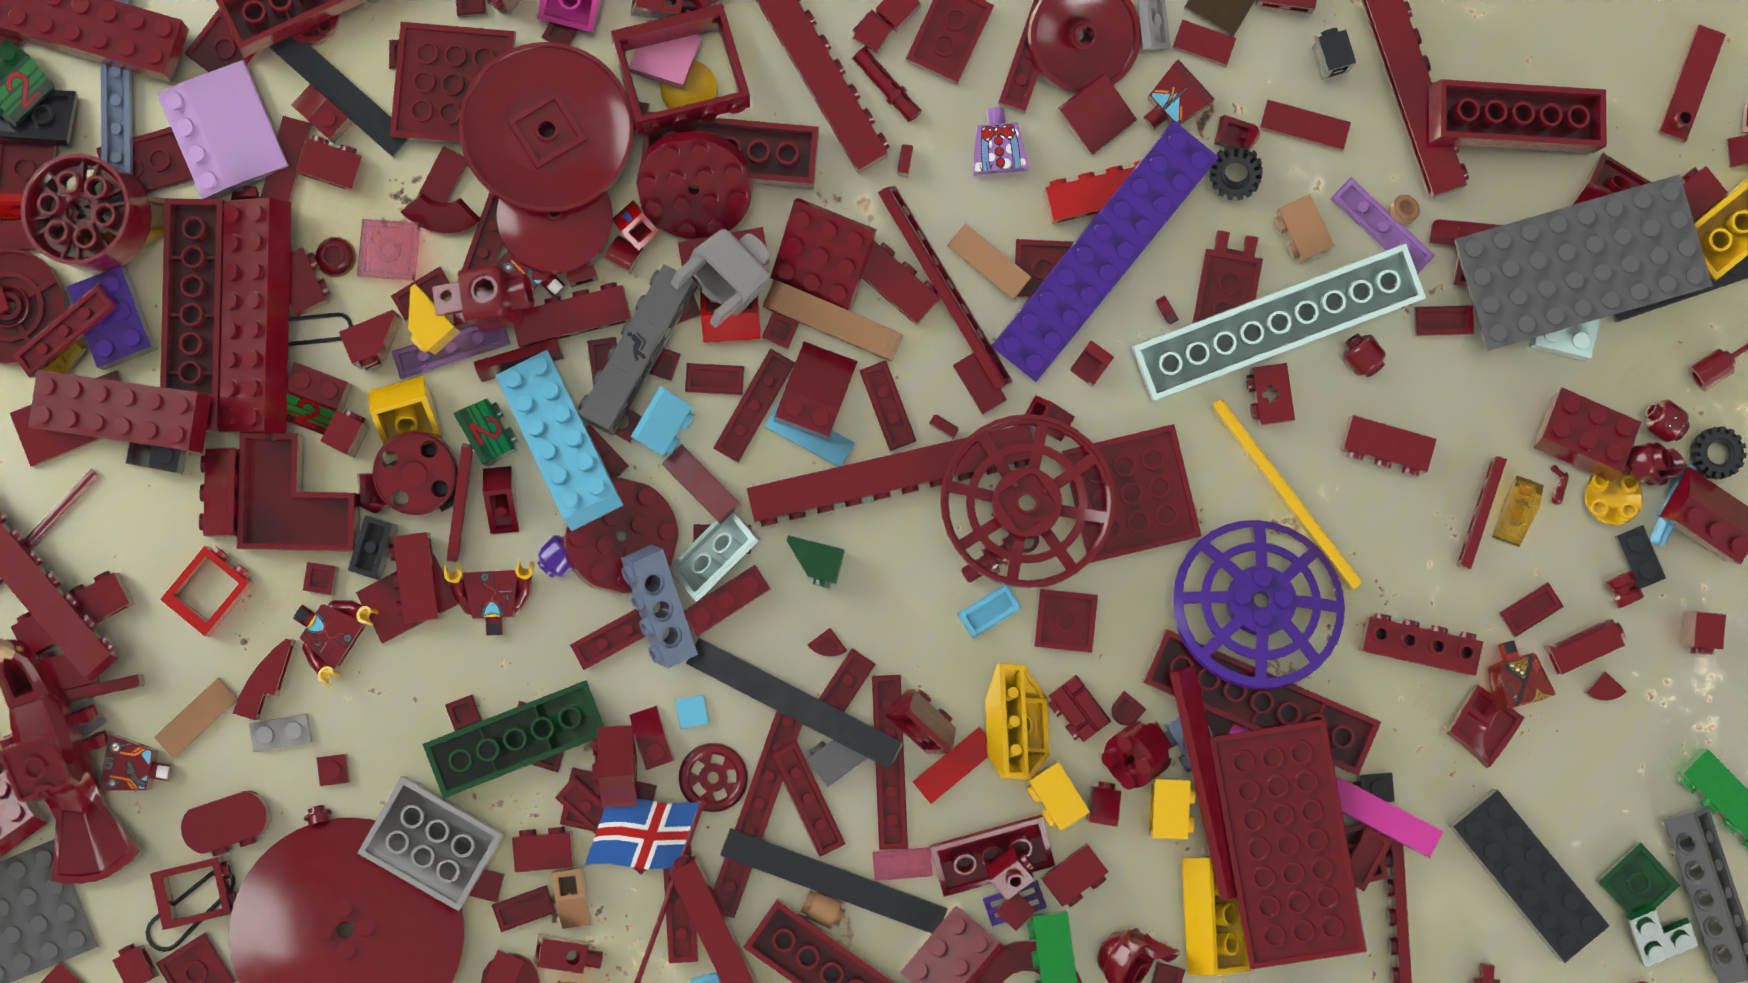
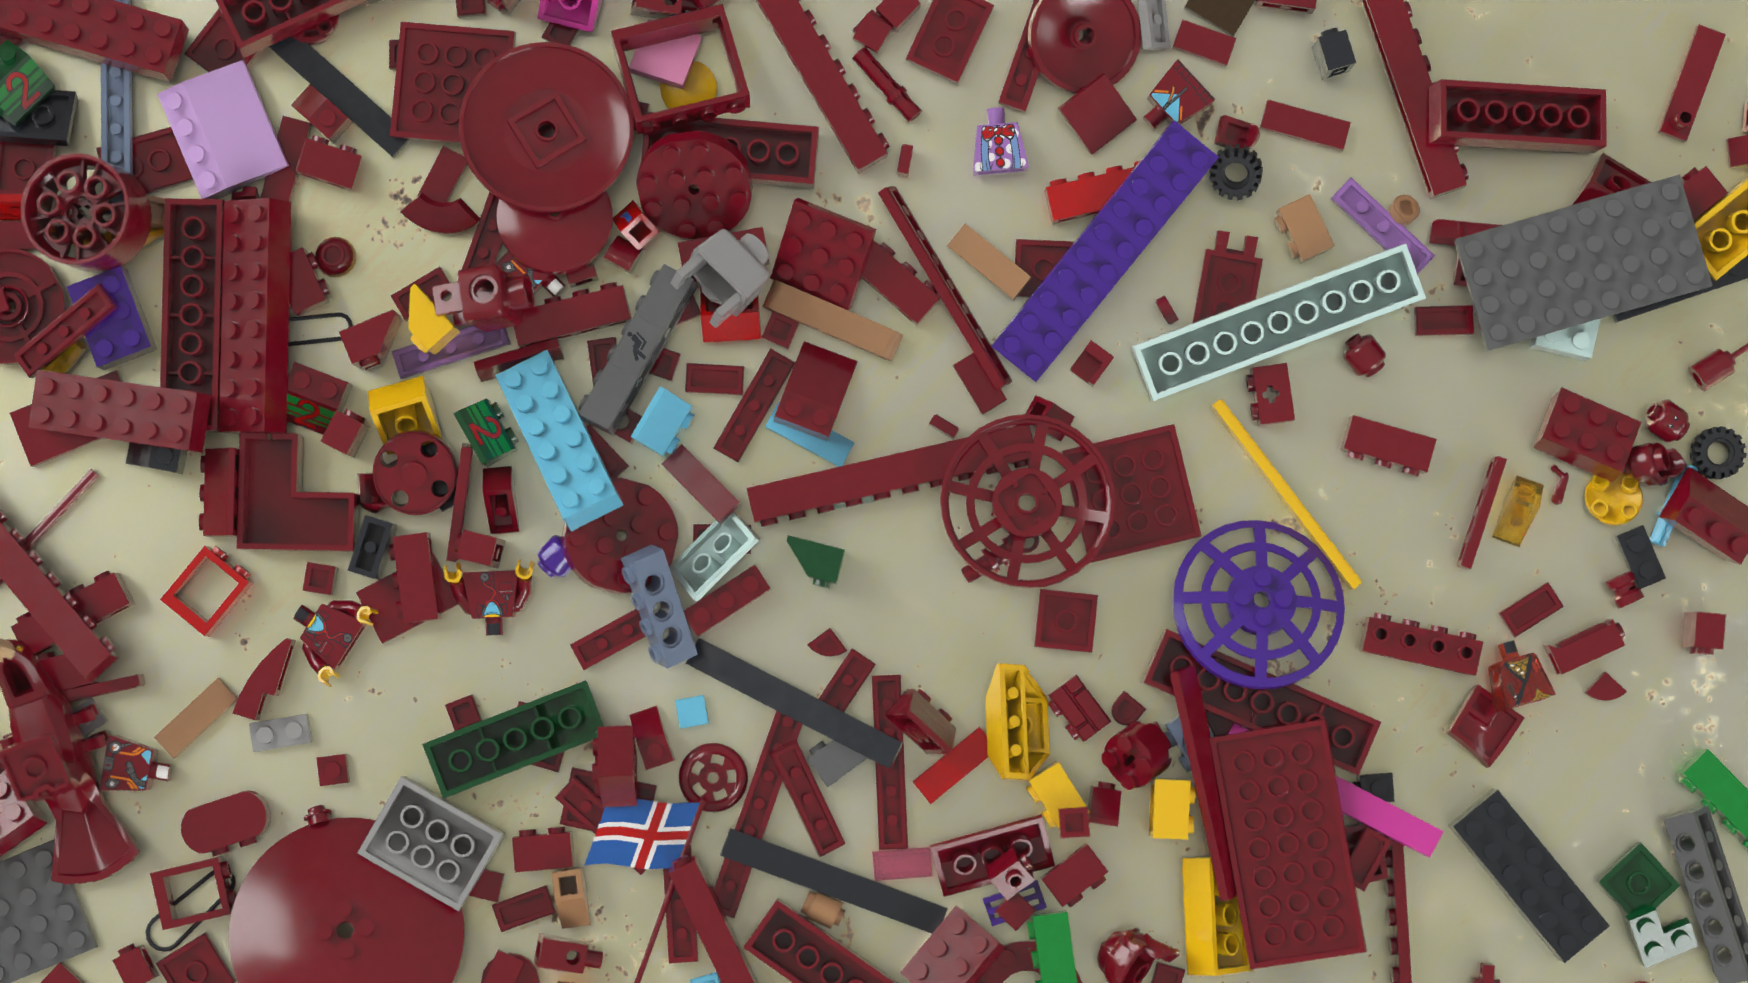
clear pink tile [357,219,420,281] -> none
dark red tile [859,360,917,451] -> none
medium azure tile [958,585,1022,638] -> none
none -> dark red slope [454,530,506,568]
none -> dark red tile [1058,807,1090,838]

